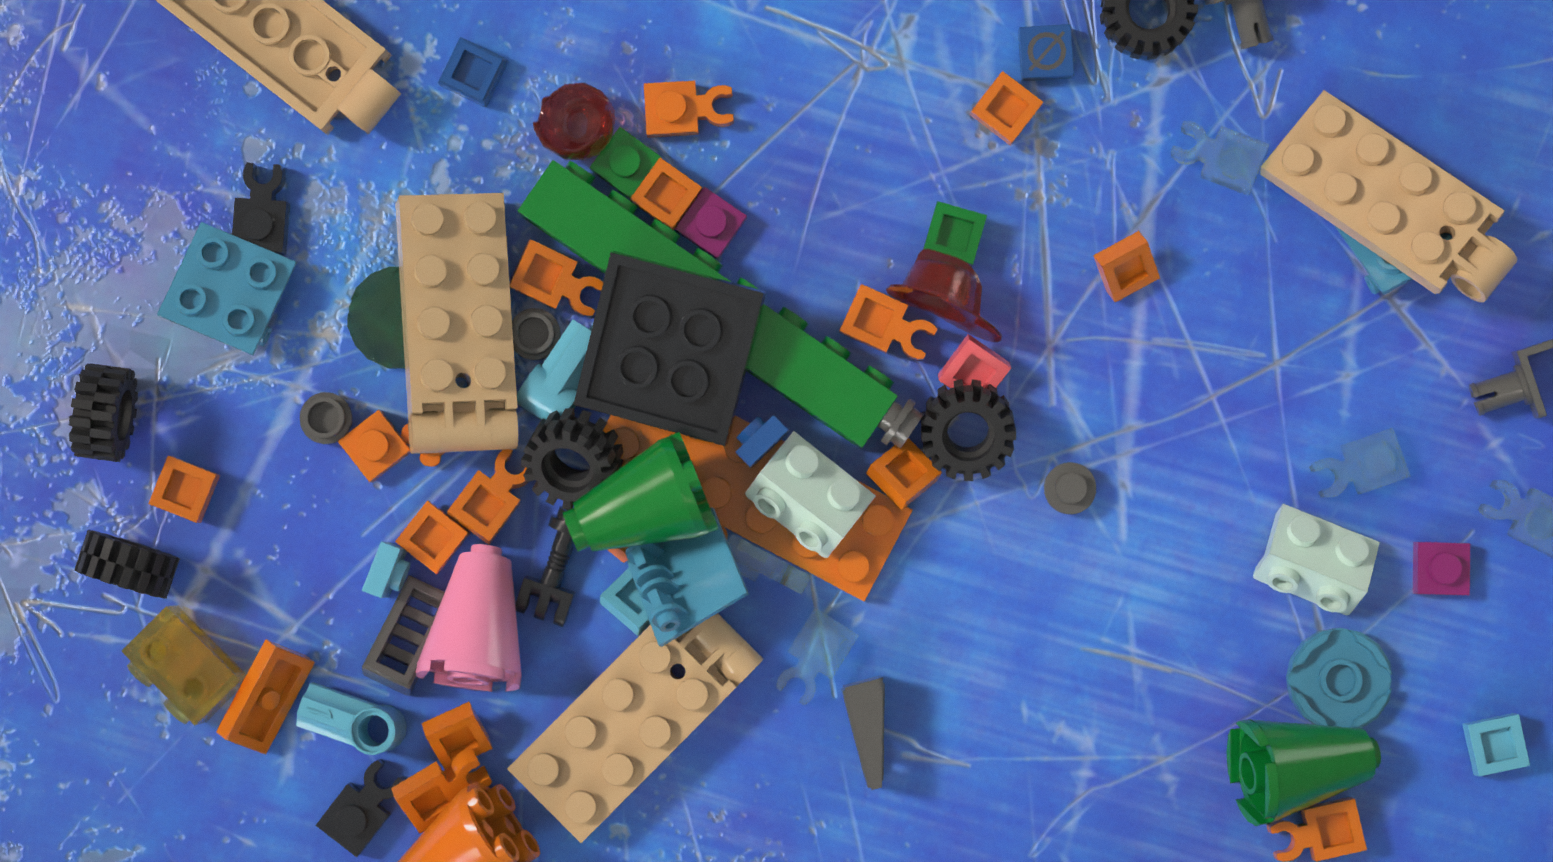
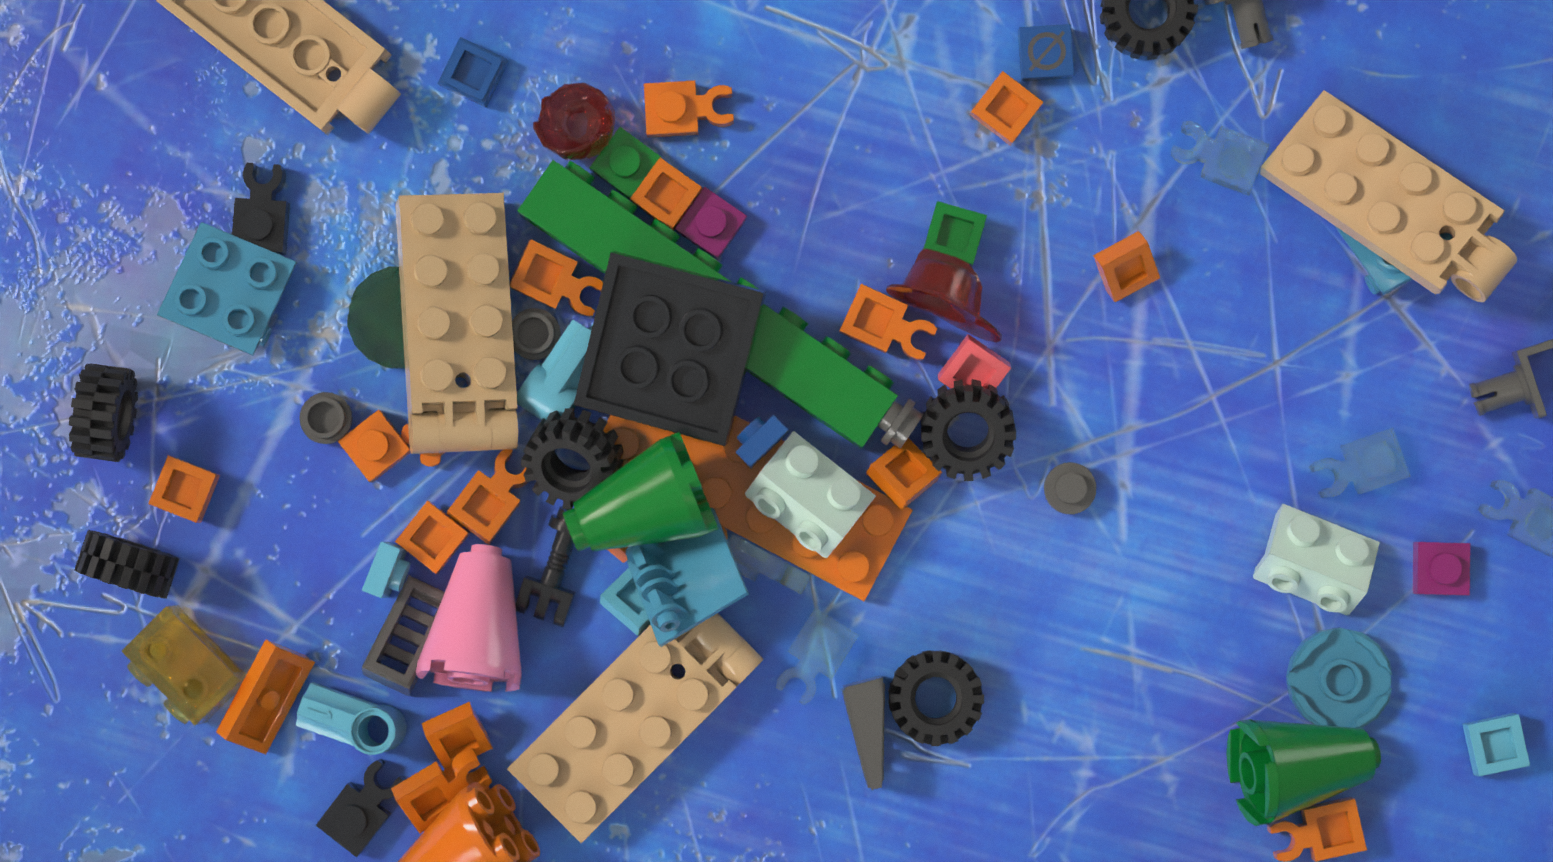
none -> black tyre [888,650,984,746]

